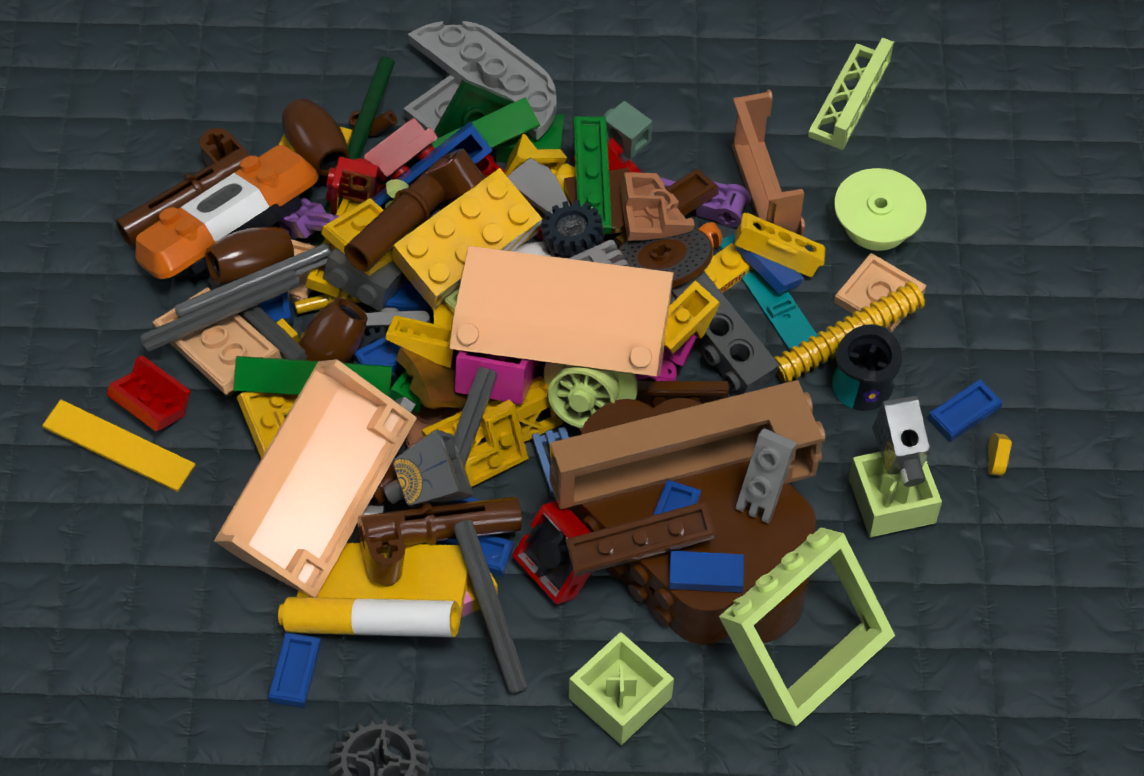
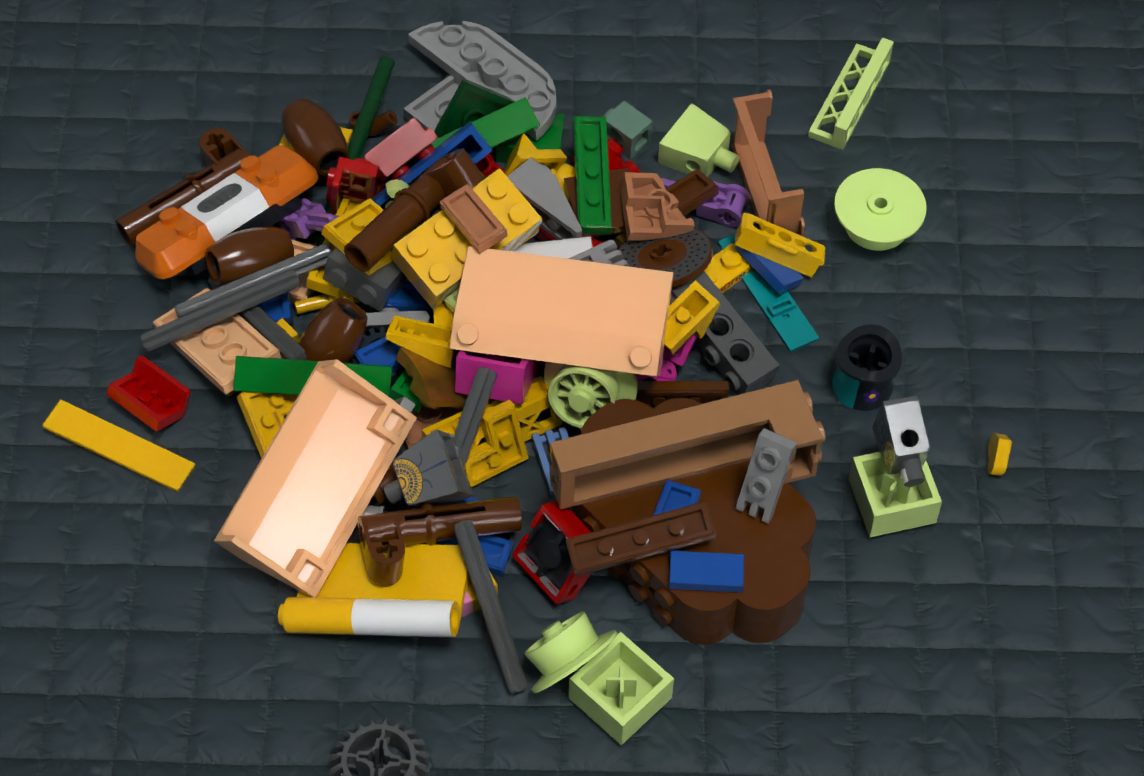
blue tile [268,632,321,708] -> none
black bush [541,200,604,259] -> none
orange hinge [699,222,723,249] -> none
yellowish green window [719,527,895,727] -> none
yellow piece [774,281,925,383] -> none
light nougat tile [834,253,927,332] -> none
blue tile [928,379,1003,442] -> none
none -> nougat tile [439,184,508,254]
none -> yellowish green piece [524,611,618,693]
none -> yellowish green torso [658,103,740,177]

